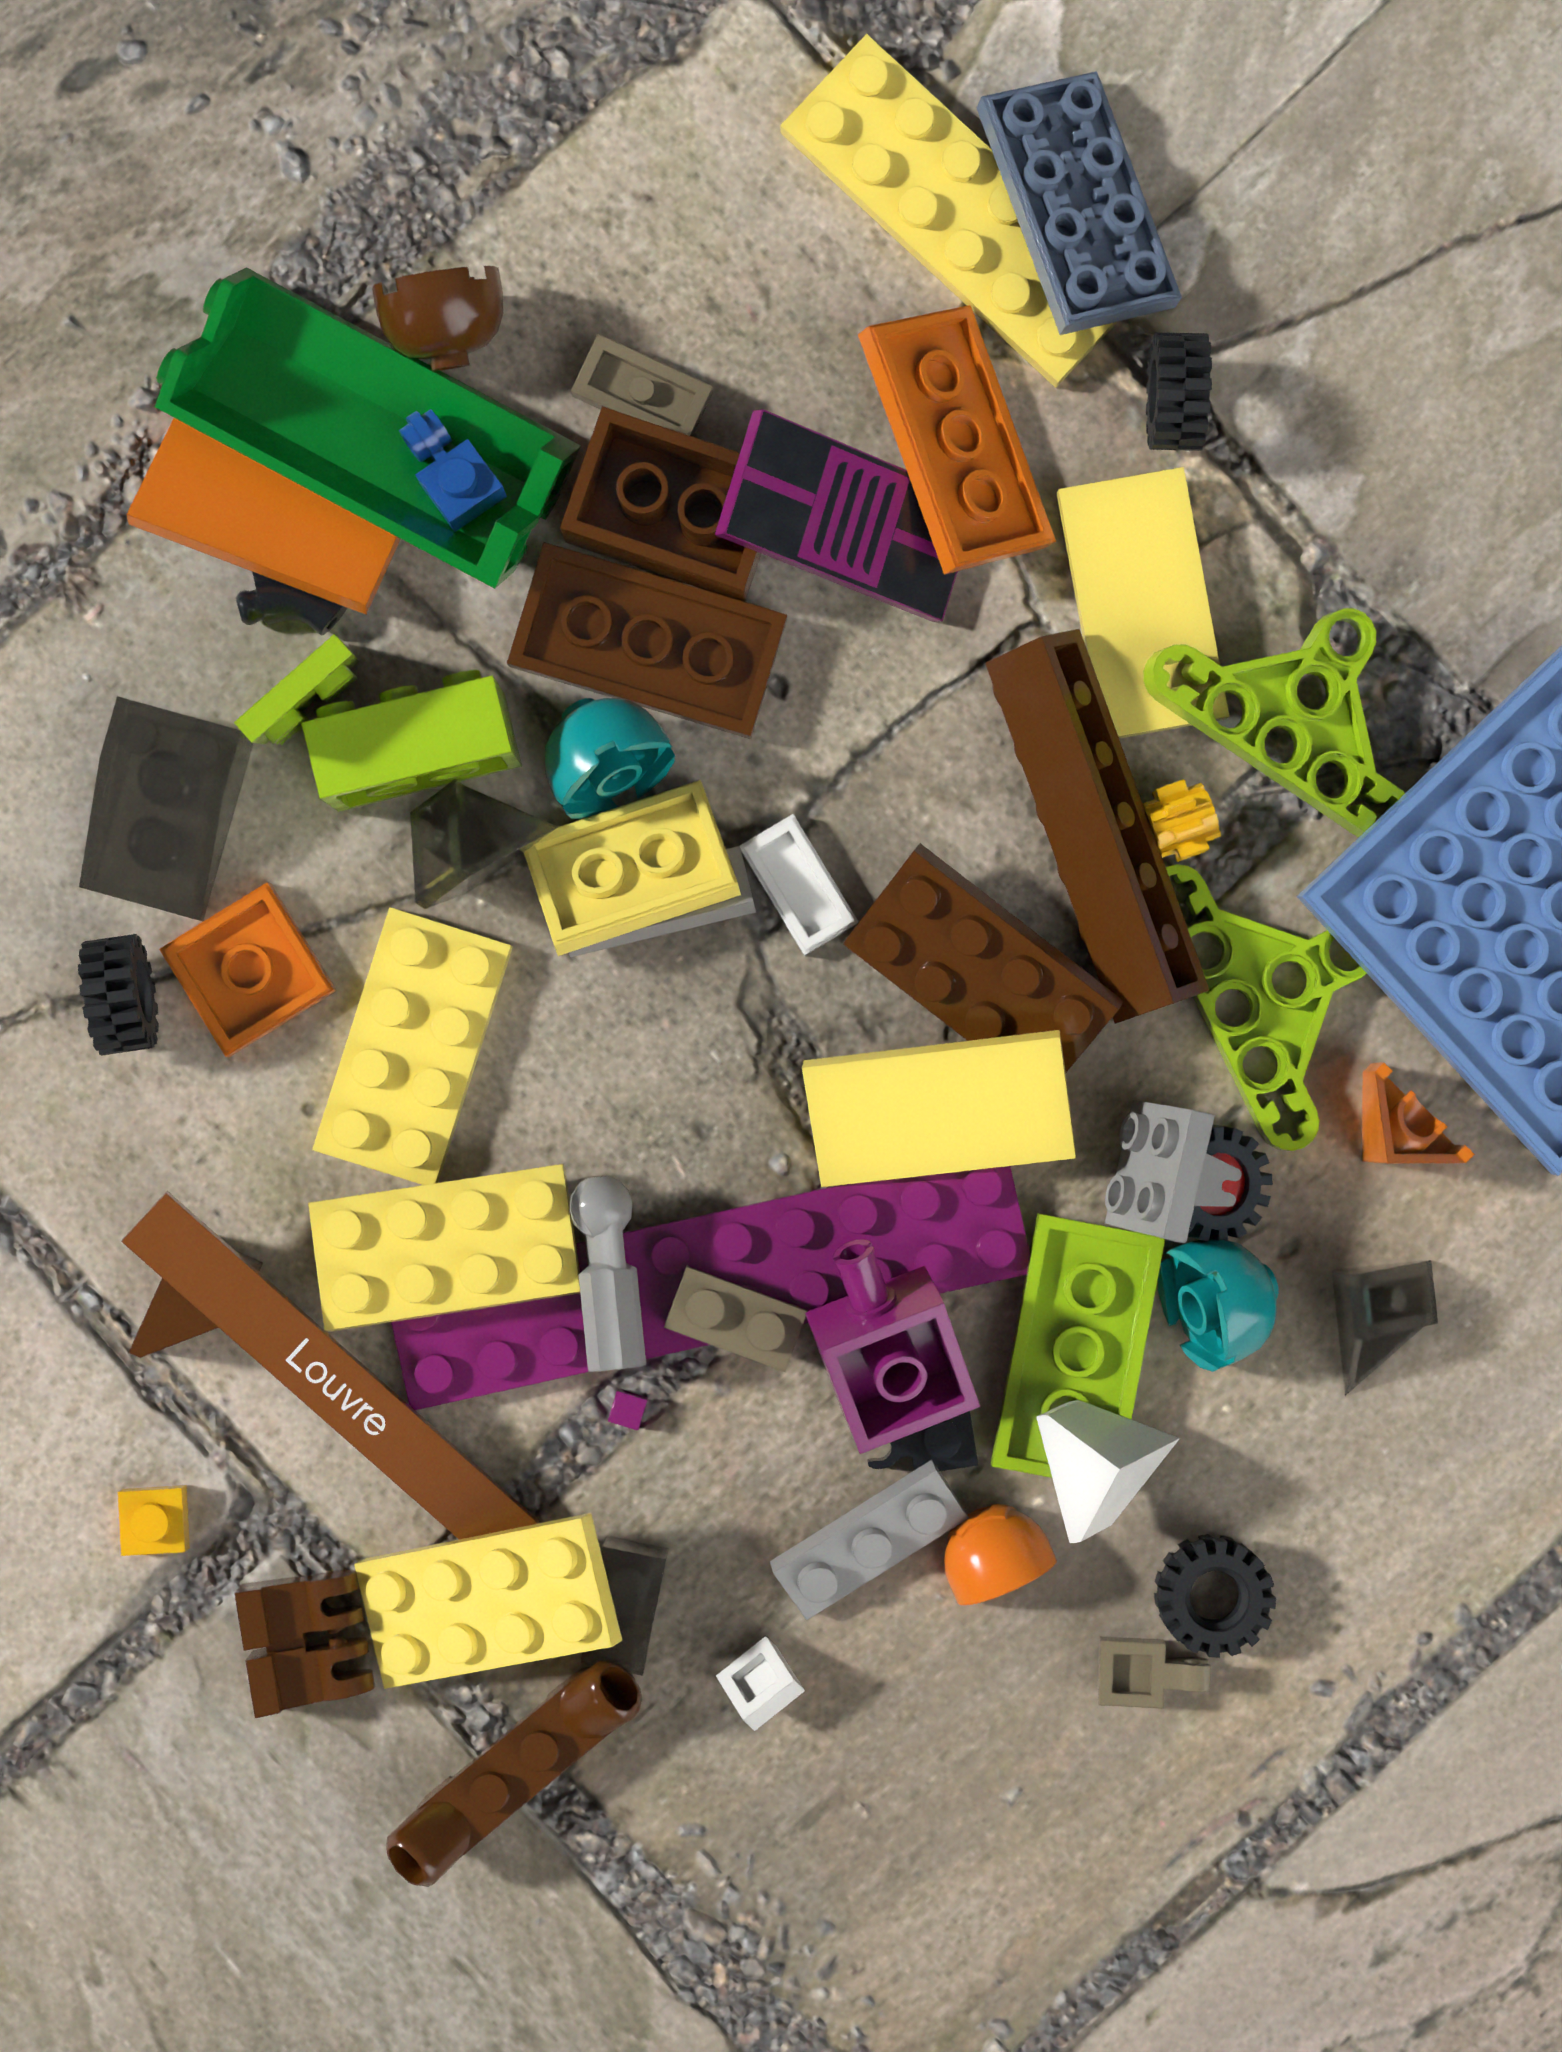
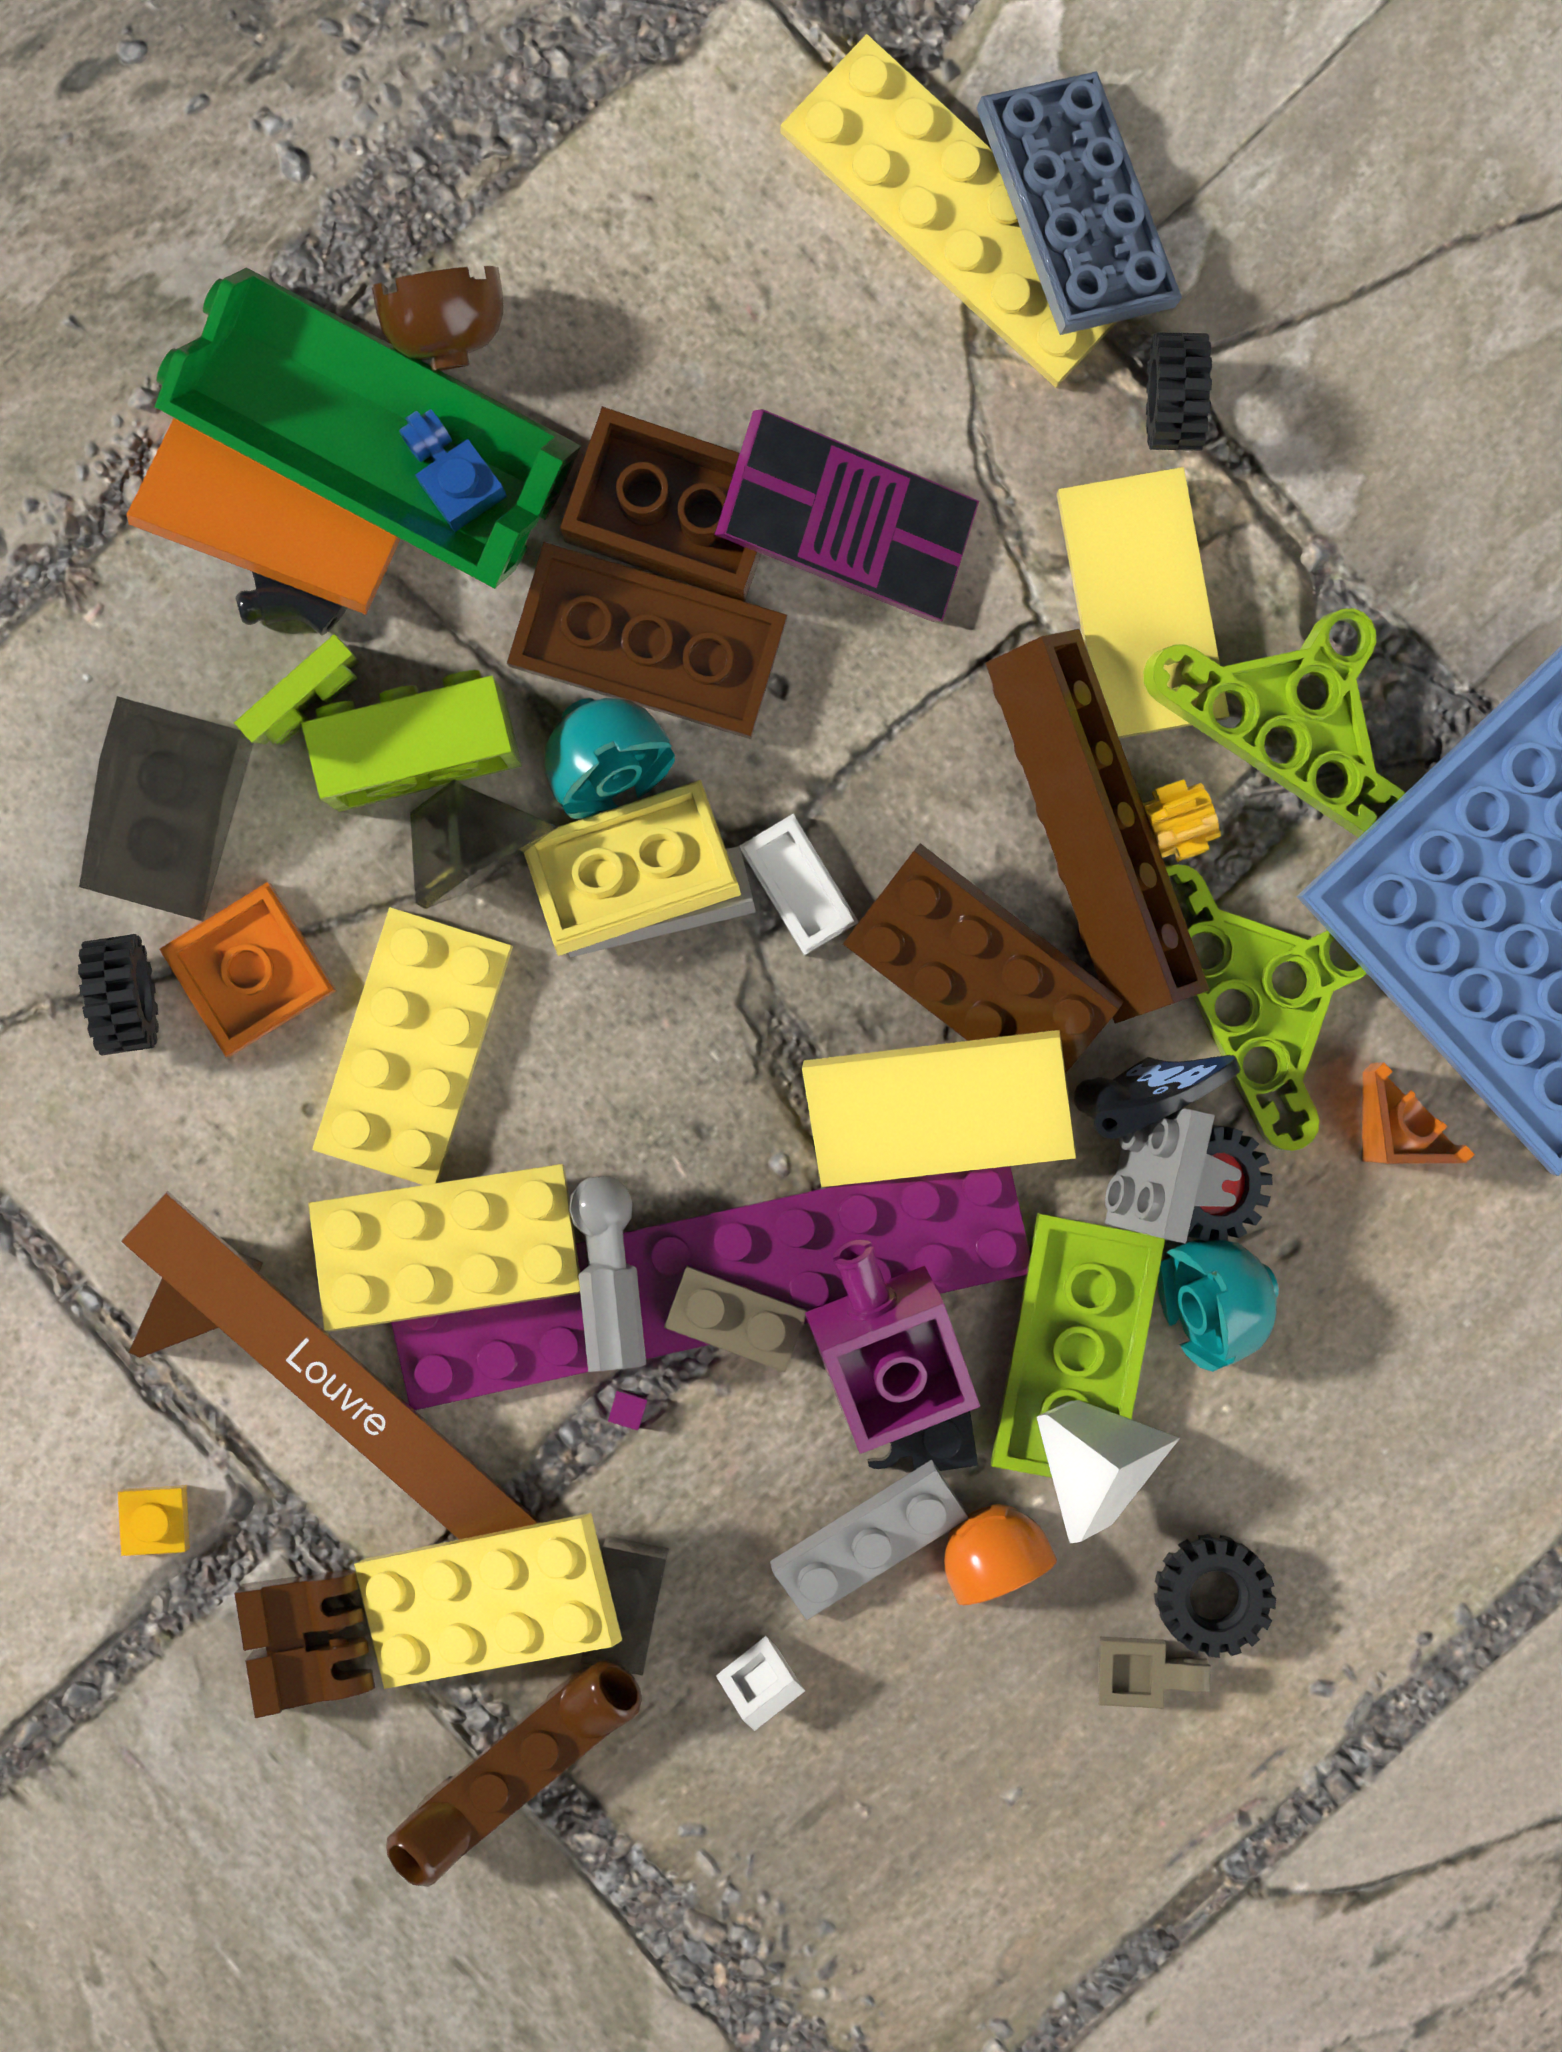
dark tan plate [571,333,713,437] -> none
orange tile [858,305,1056,575] -> none
clear smoke slope [1332,1260,1438,1396] -> none
none -> black arm [1074,1055,1241,1139]

